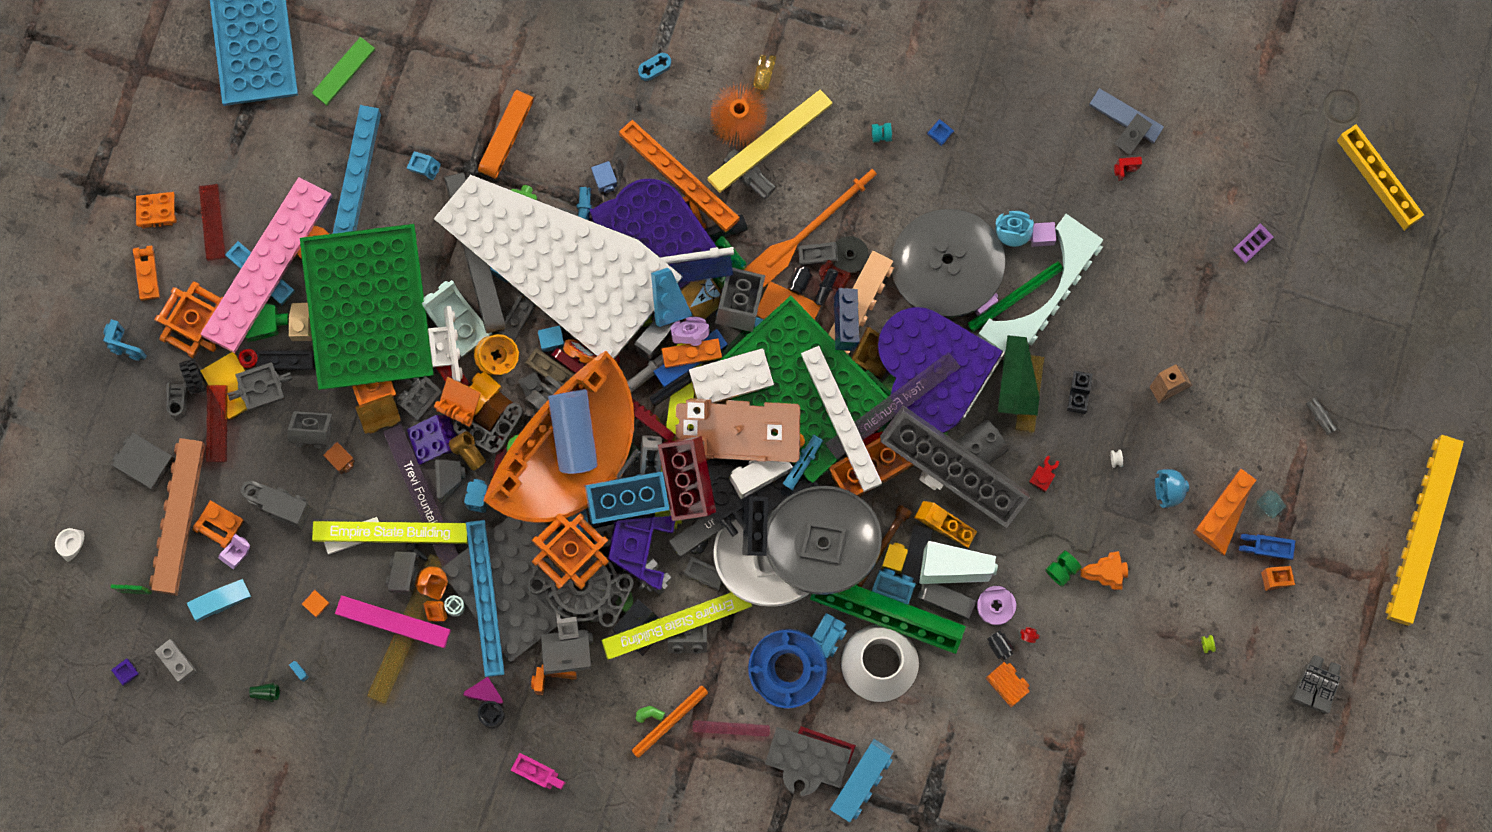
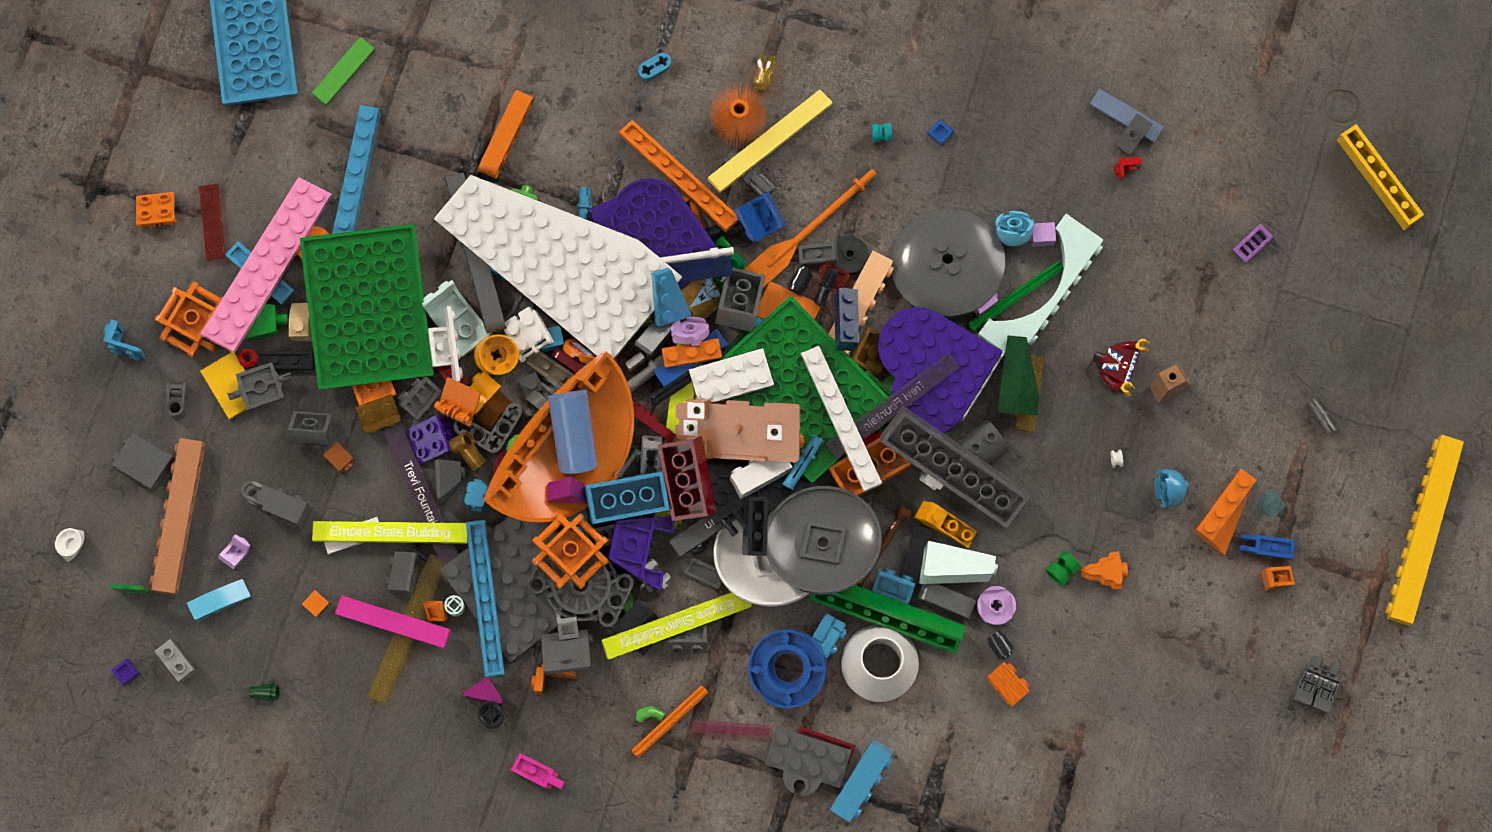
orange plate [133,245,160,301] -> none
black tyre [179,358,206,395] -> none
orange plate [192,500,244,549] -> none
clear red tile [206,385,228,463] -> none
dark azure tile [289,661,309,682] -> none
dark azure bracket [407,151,440,180] -> none
orange hair [415,566,448,600] -> none
medium blue brick [591,161,617,193] -> none
yellow brick [882,542,908,574] -> none
red plate [1020,627,1040,643] -> none
red plate [1029,456,1059,492] -> none
black slope [1067,371,1093,414] -> none
lime bush [1201,635,1216,654] -> none
none -> white plate [504,307,554,363]
none -> magenta slope [547,477,586,504]
none -> white tile [626,352,645,372]
none -> blue bracket [736,192,786,243]
none -> torso [1092,339,1150,397]

